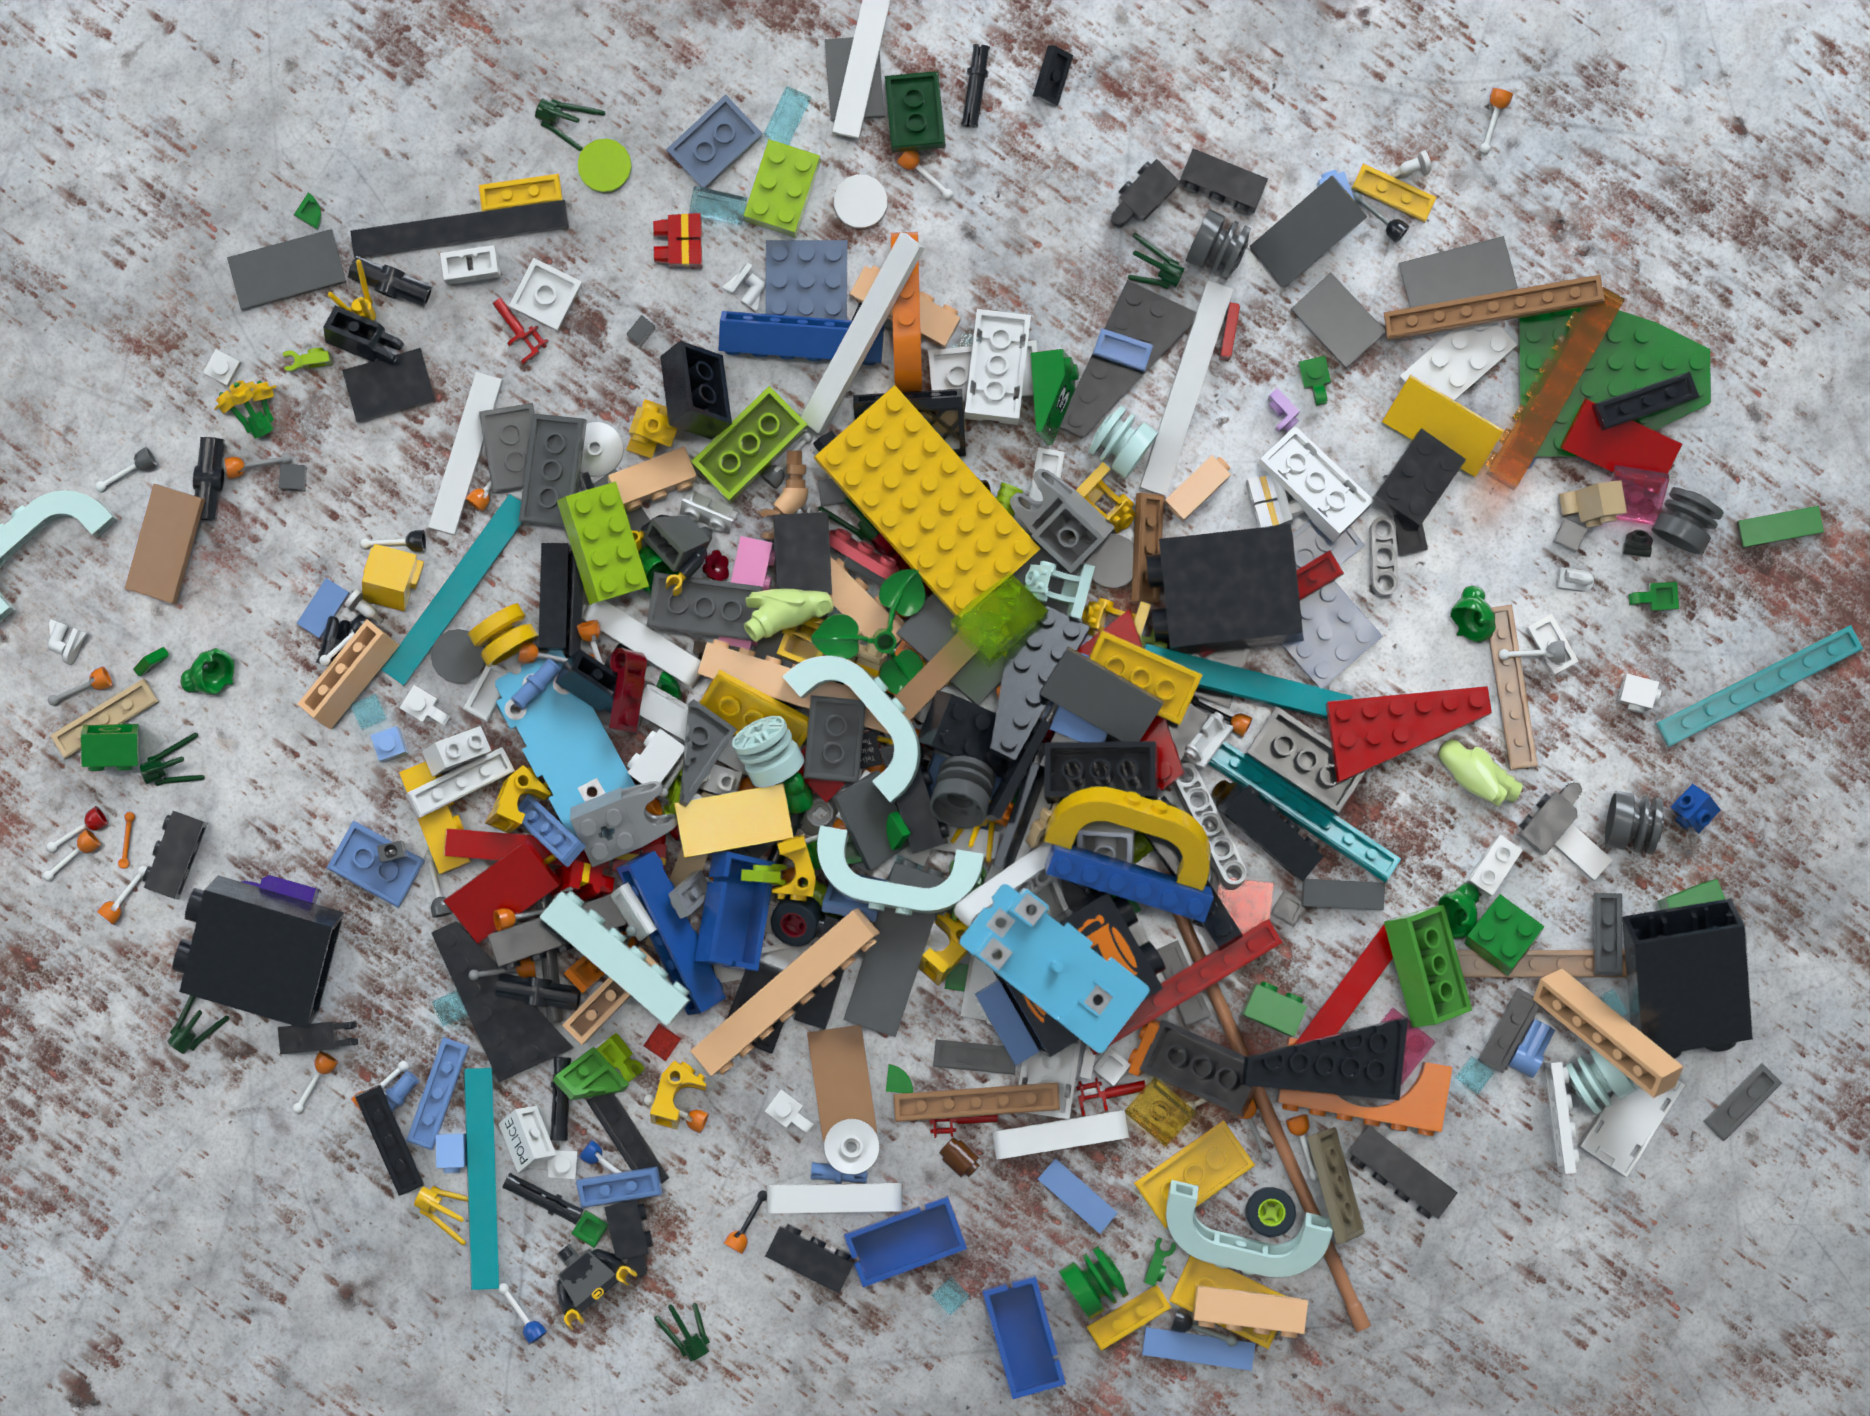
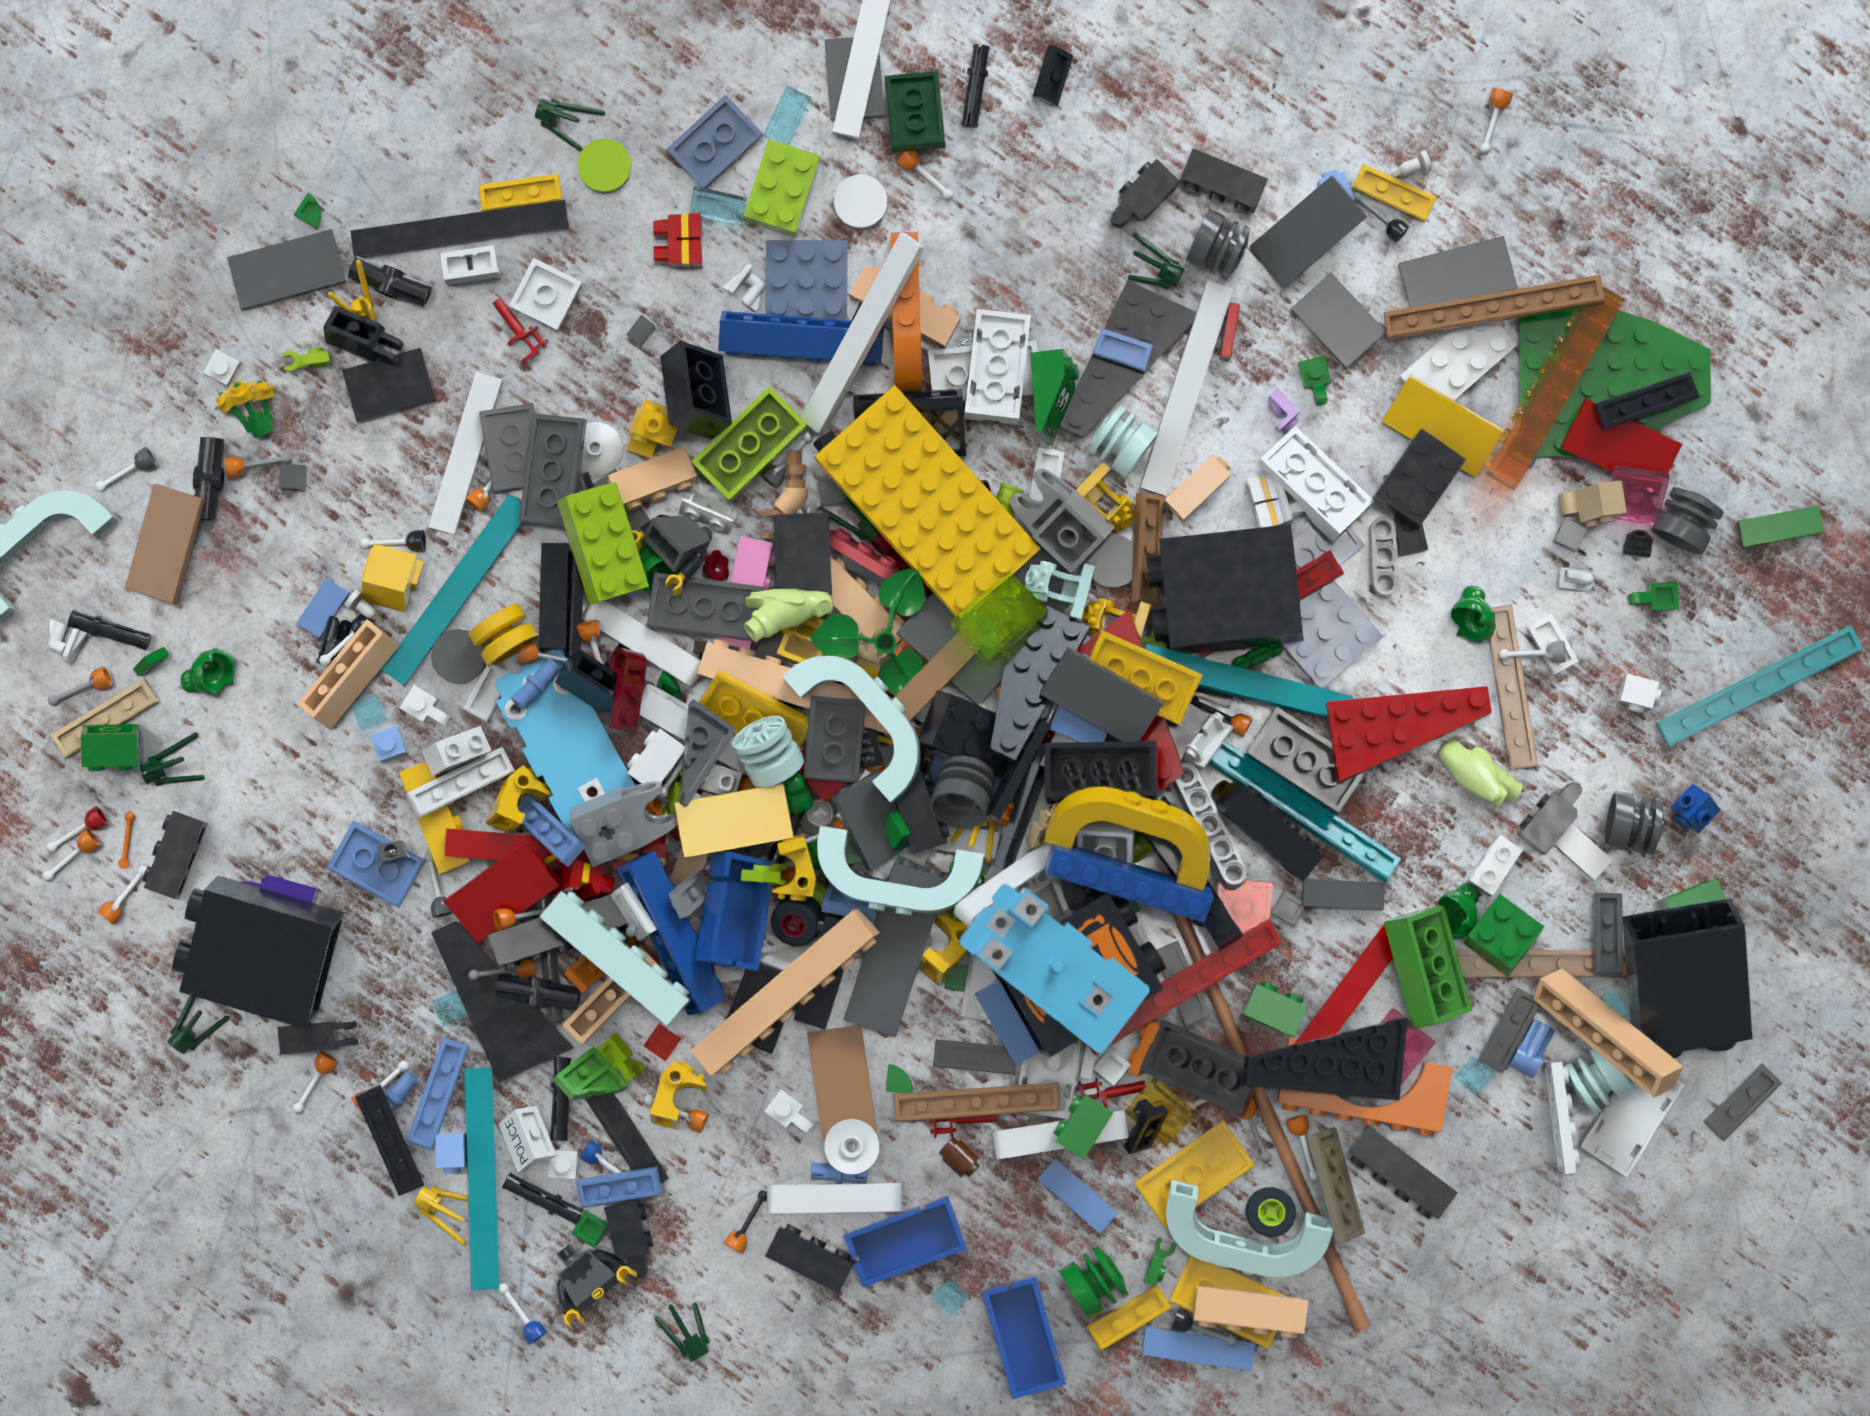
none -> black pin [67,610,152,651]
none -> green brick [1053,1094,1113,1160]
none -> black hinge [1123,1099,1169,1155]
none -> green axle [1232,643,1283,669]

